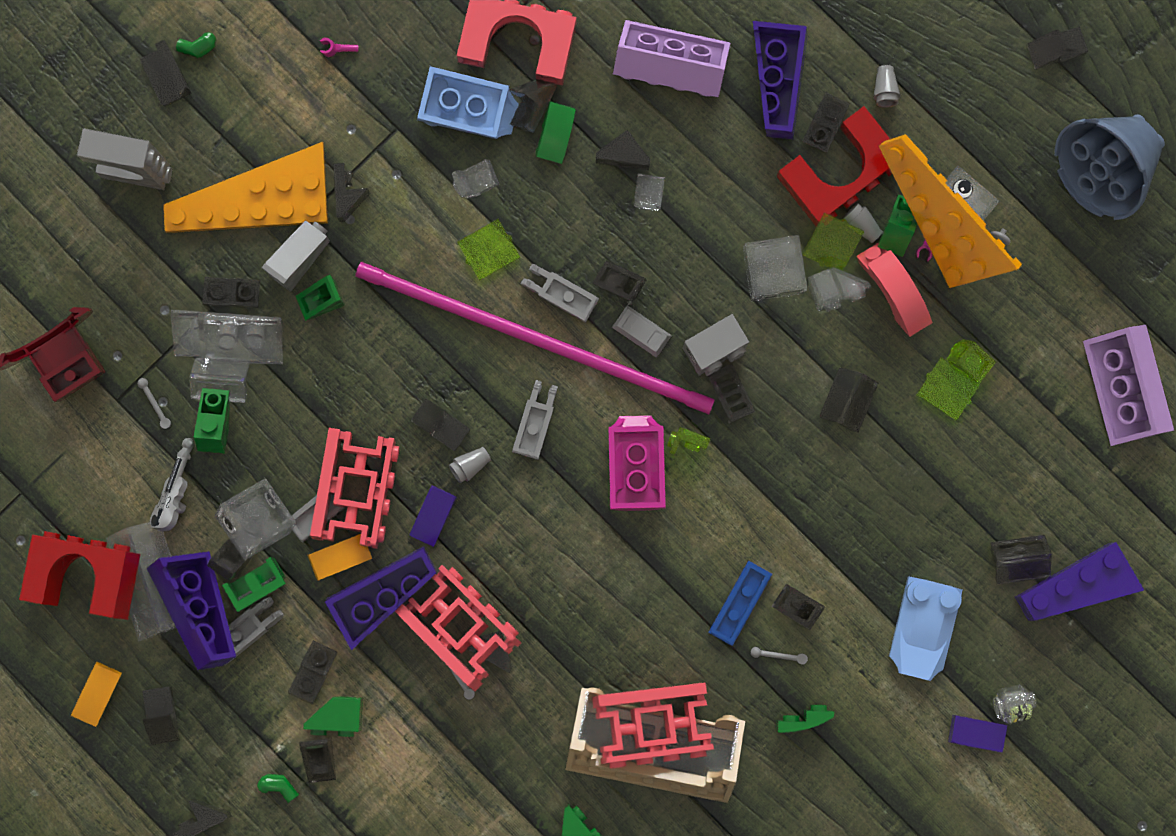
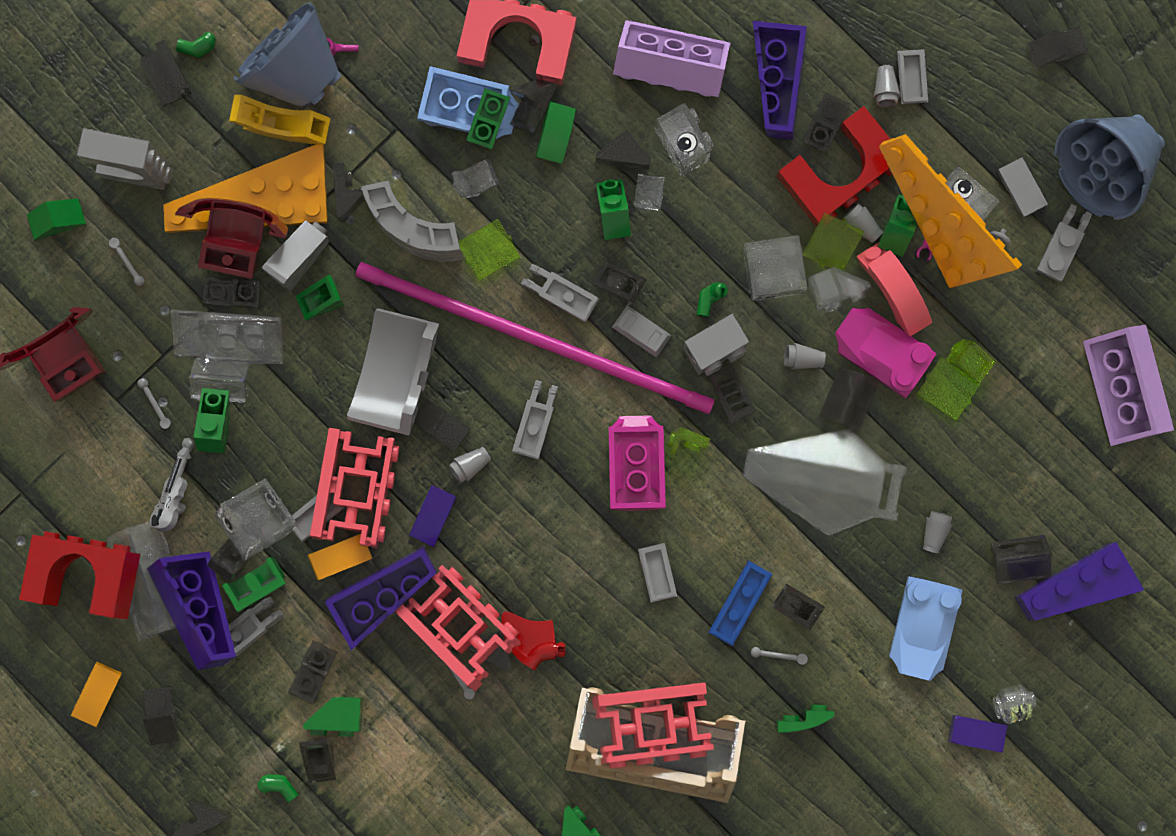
none -> green slope [26,198,87,241]
none -> light grey hinge [109,238,144,286]
none -> dark red piece [175,198,288,279]
none -> yellow arch [229,95,331,144]
none -> sand blue cone [233,2,341,109]
none -> light grey panel [347,309,439,435]
none -> light grey panel [361,181,463,262]
none -> green slope [466,88,511,149]
none -> red arm [501,611,566,671]
none -> green slope [596,179,631,240]
none -> light grey tile [638,543,677,603]
none -> clear brick [655,103,713,177]
none -> green arm [696,282,728,317]
none -> clear windscreen [742,429,907,536]
none -> light grey cone [784,343,826,370]
none -> dark pink slope [835,308,937,399]
none -> light grey tile [897,49,928,104]
none -> light grey cone [923,511,953,553]
none -> light grey tile [997,157,1048,218]
none -> light grey hinge [1036,204,1092,283]

